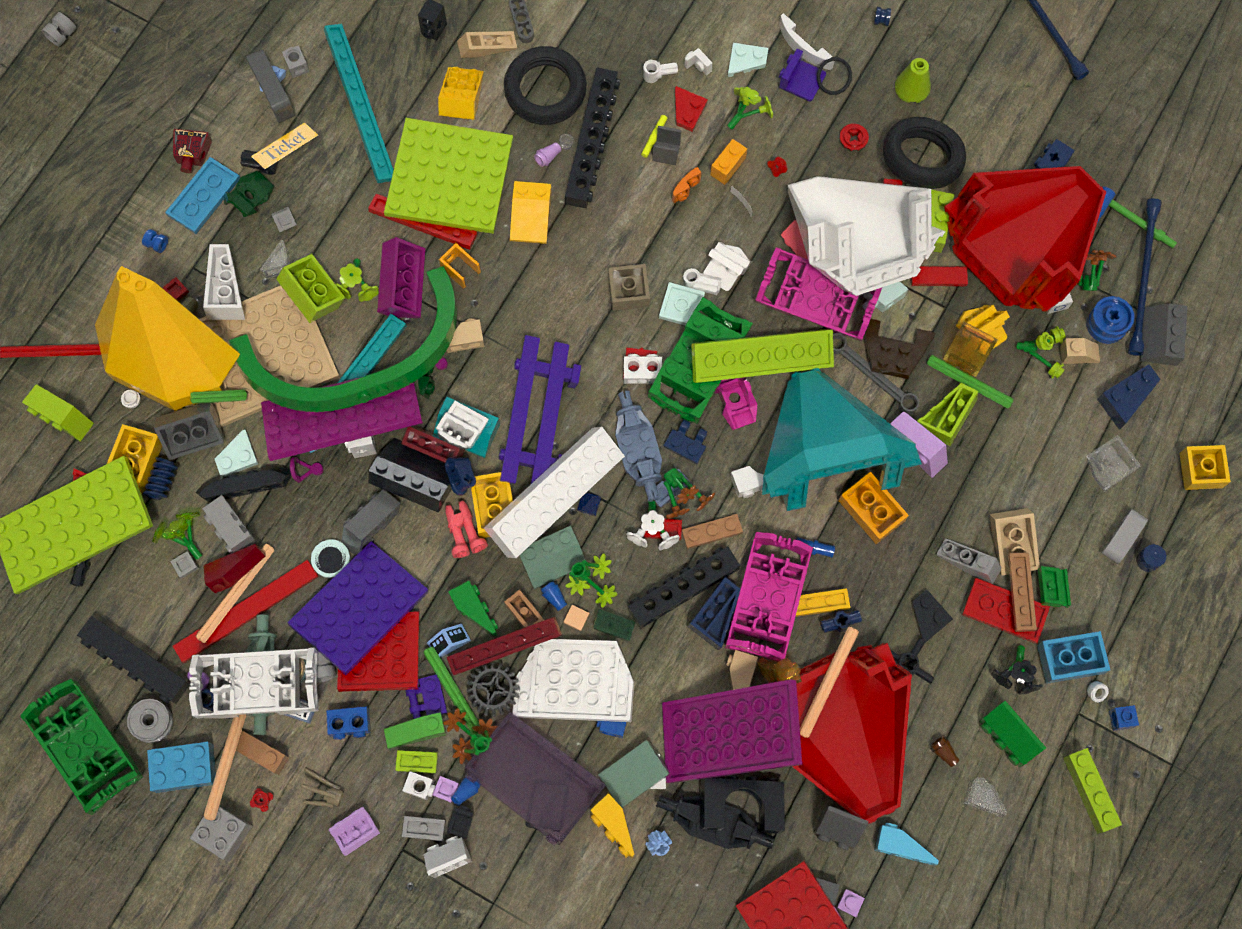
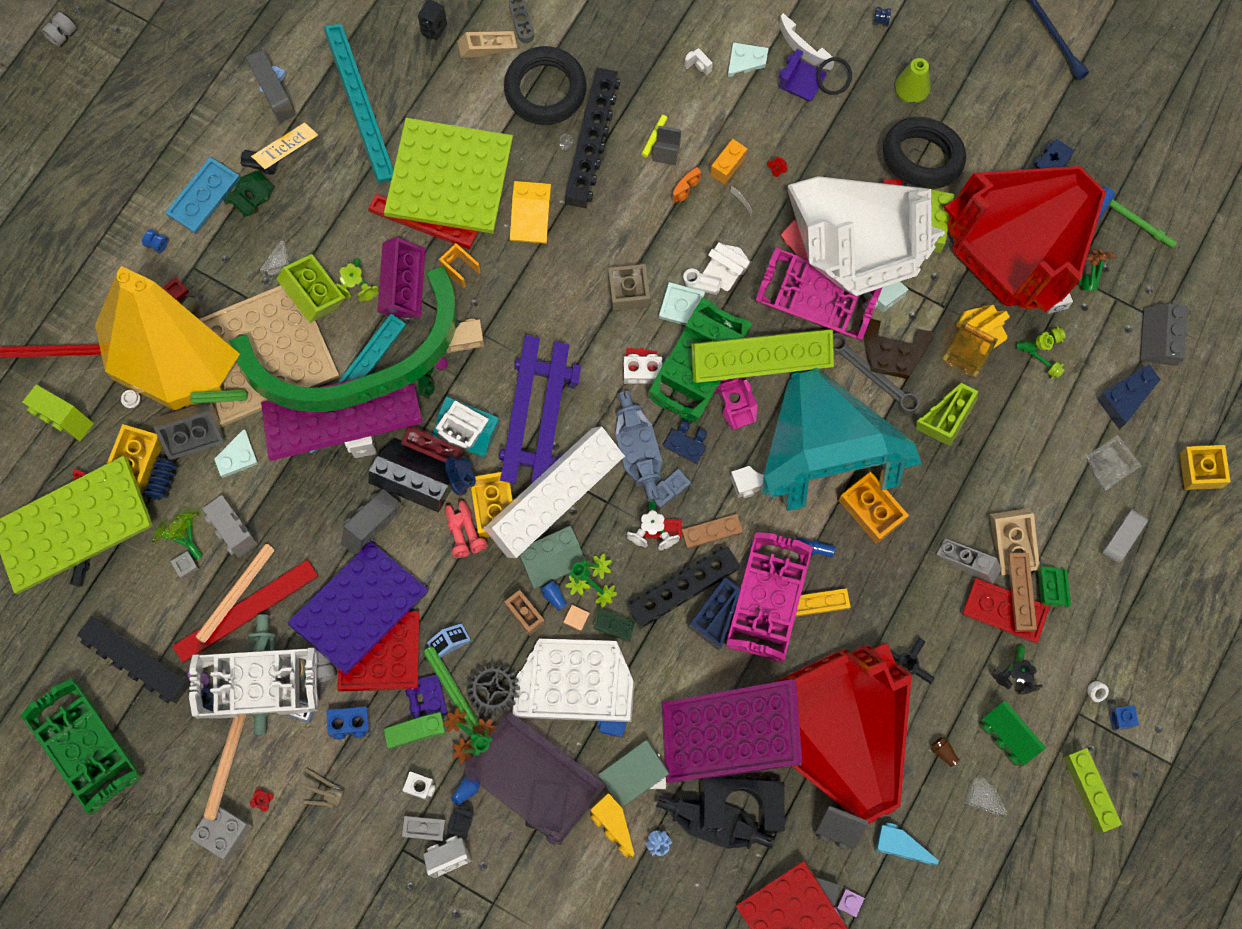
light grey wheel [127,699,173,743] -> none
dark azure brick [147,742,216,793] -> none
dark red torso [173,129,212,173] -> none
black brick [195,466,291,503] -> none
white wedge [203,244,245,320] -> none
dark red slope [203,544,266,593] -> none
medium nougat slope [236,731,289,775] -> none
light grey plate [271,207,296,232] -> none
light grey brick [282,45,309,78] -> none
magenta piece [290,457,324,483] -> none
tile [311,540,351,579] -> none
lavender bracket [329,807,380,856] -> none
lime plate [395,750,438,774] -> none
lavender plate [433,776,459,803] -> none
yellow slope [438,67,484,120] -> none
dark red plate [446,616,562,676] -> none
green slope [448,581,498,637] -> none
lavender cone [534,142,561,167] -> none
clear blue tile [577,493,601,516] -> none
white axle [643,60,678,83] -> none
plant [663,468,715,519] -> none
red wing [675,86,708,132] -> none
lime plant [727,87,773,130] -> none
tan slope [727,650,758,690] -> none
clear yellow slope [757,657,802,683] -> none
light nougat axle [800,627,859,738] -> none
dark blue axle [820,610,862,633] -> none
red gear [840,124,869,151] -> none
lavender wedge [890,412,948,478] -> none
red tile [911,266,968,286] -> none
black wing [911,590,953,643] -> none
bright green axle [927,355,1014,408] -> none
dark azure brick [1037,631,1110,684] -> none
tan slope [1060,338,1100,364] -> none
blue wheel [1086,296,1134,344] -> none
dark blue hose [1128,198,1162,356] -> none
dark blue piece [1136,544,1167,572] -> none

